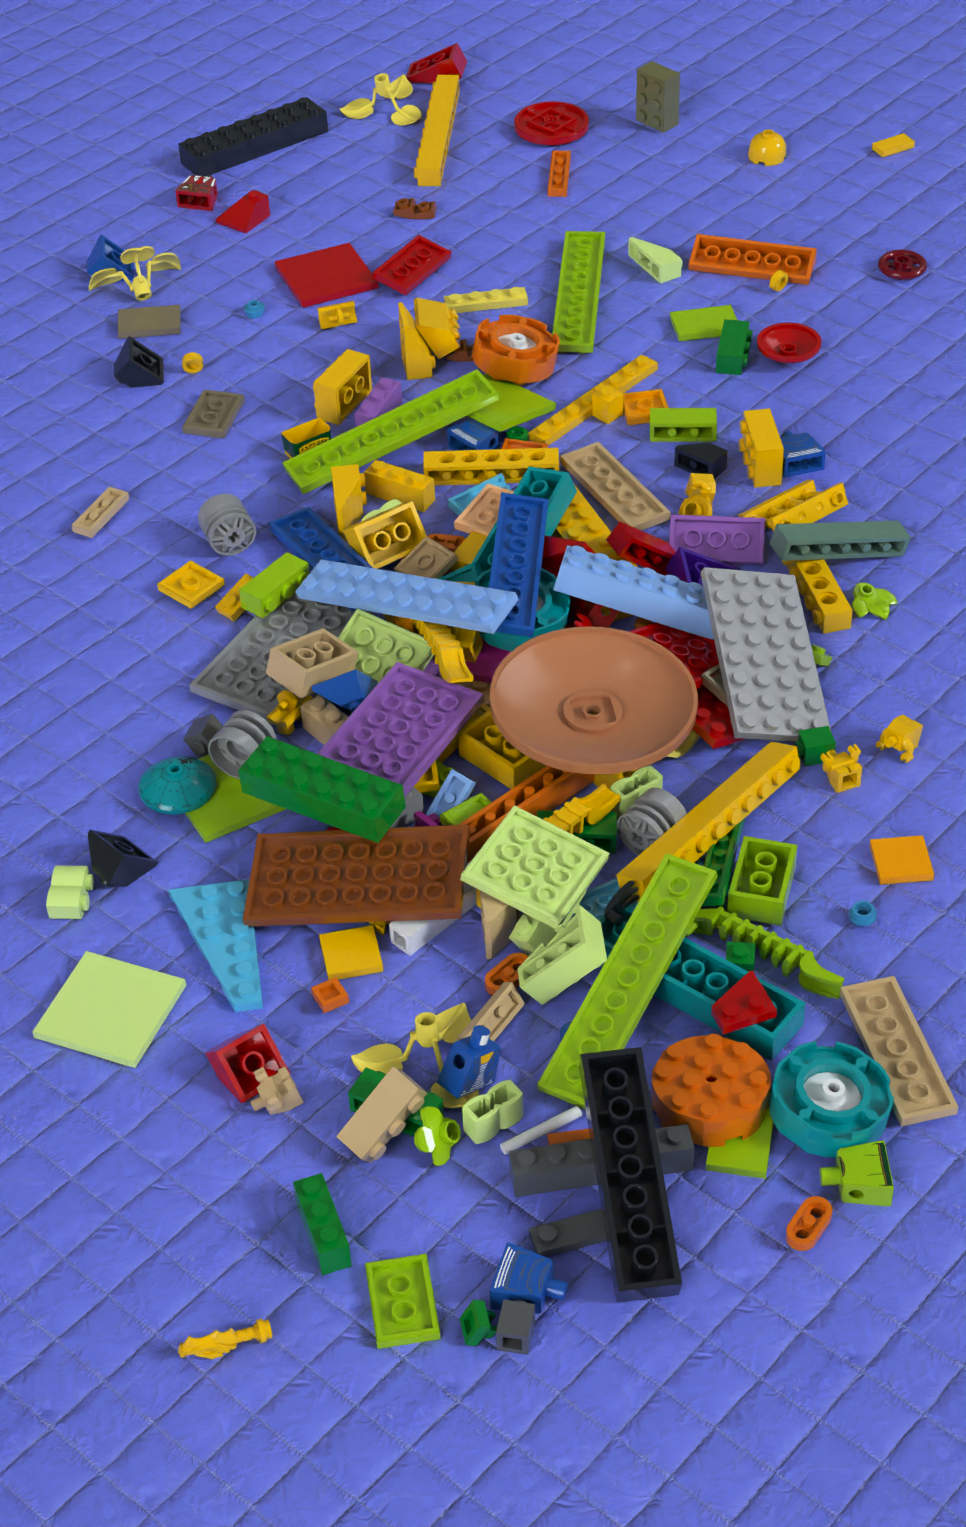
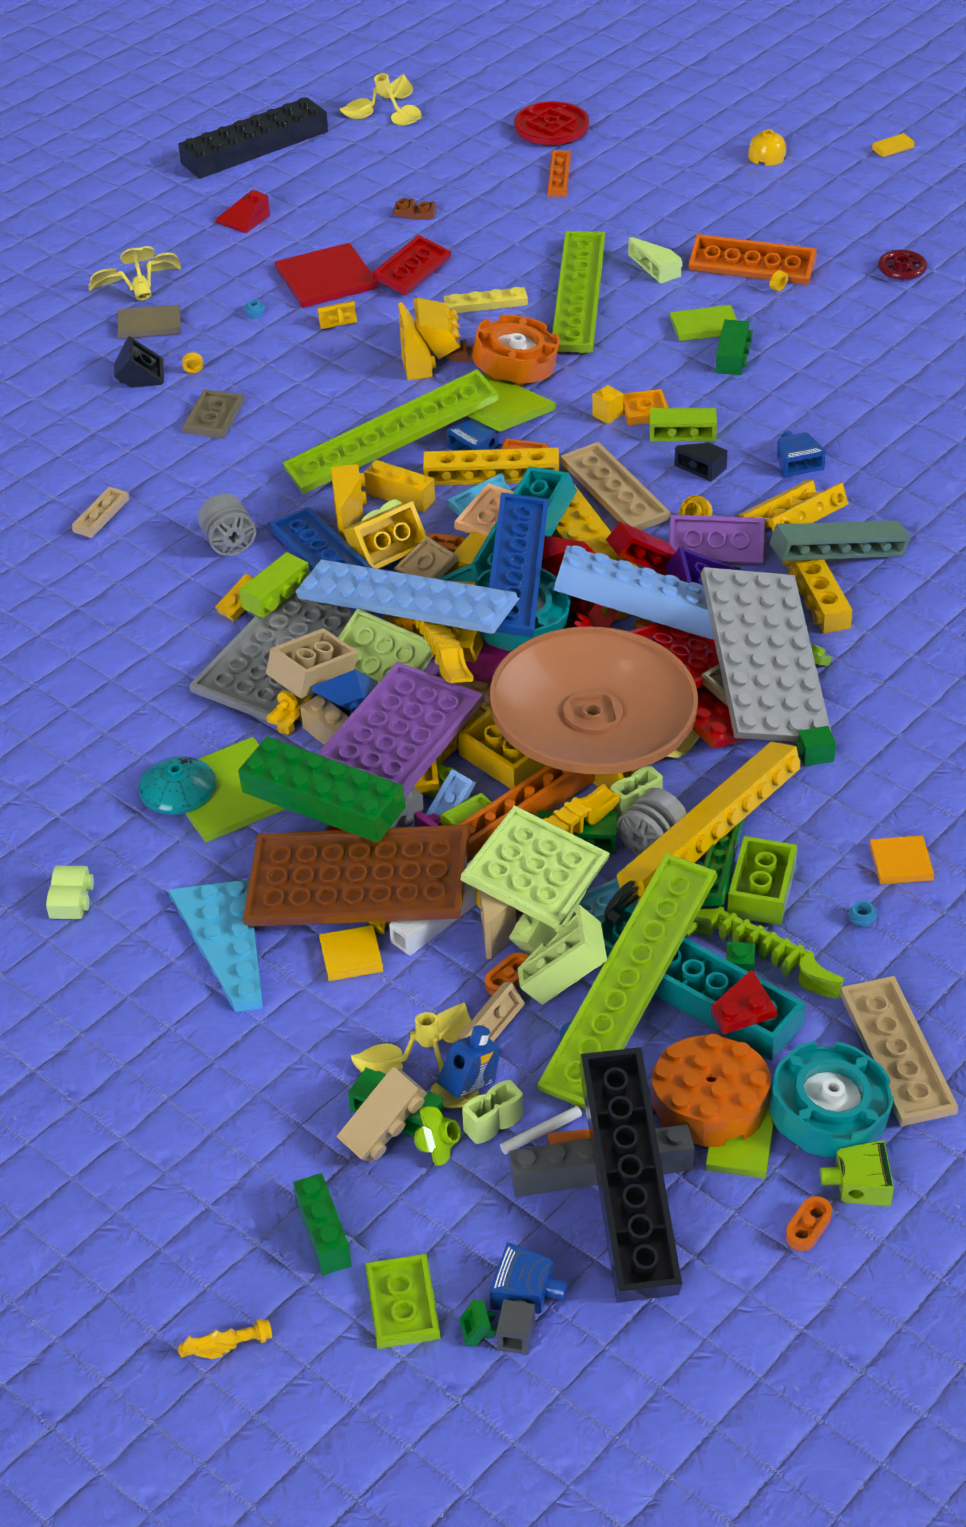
yellowish green tile [32,951,186,1068] -> none
blue slope [87,234,134,282] -> none
black slope [88,830,158,887] -> none
yellow plate [157,560,225,609] -> none
red torso [175,174,218,211] -> none
dark grey brick [183,713,223,757] -> none
red slope [205,1023,291,1103] -> none
light grey wheel [208,710,277,779] -> none
tan piece [250,1066,304,1115] -> none
yellow piece [281,418,331,459] -> none
orange plate [311,977,349,1013] -> none
yellow brick [313,349,372,425] -> none
medium lavender brick [355,378,402,427] -> none
red slope [406,43,467,83] -> none
yellow brick [414,75,460,187] -> none
green tile [506,426,528,441] -> none
yellow plate [529,355,658,446] -> none
dark grey plate [529,1209,607,1257] -> none
olive brick [636,61,680,133] -> none
yellow piece [684,473,716,505] -> none
yellow brick [738,408,784,488] -> none
red dish [757,322,822,364] -> none
yellow piece [820,744,862,793] -> none
lime plate [852,582,897,620] -> none
yellow piece [876,715,923,763] -> none

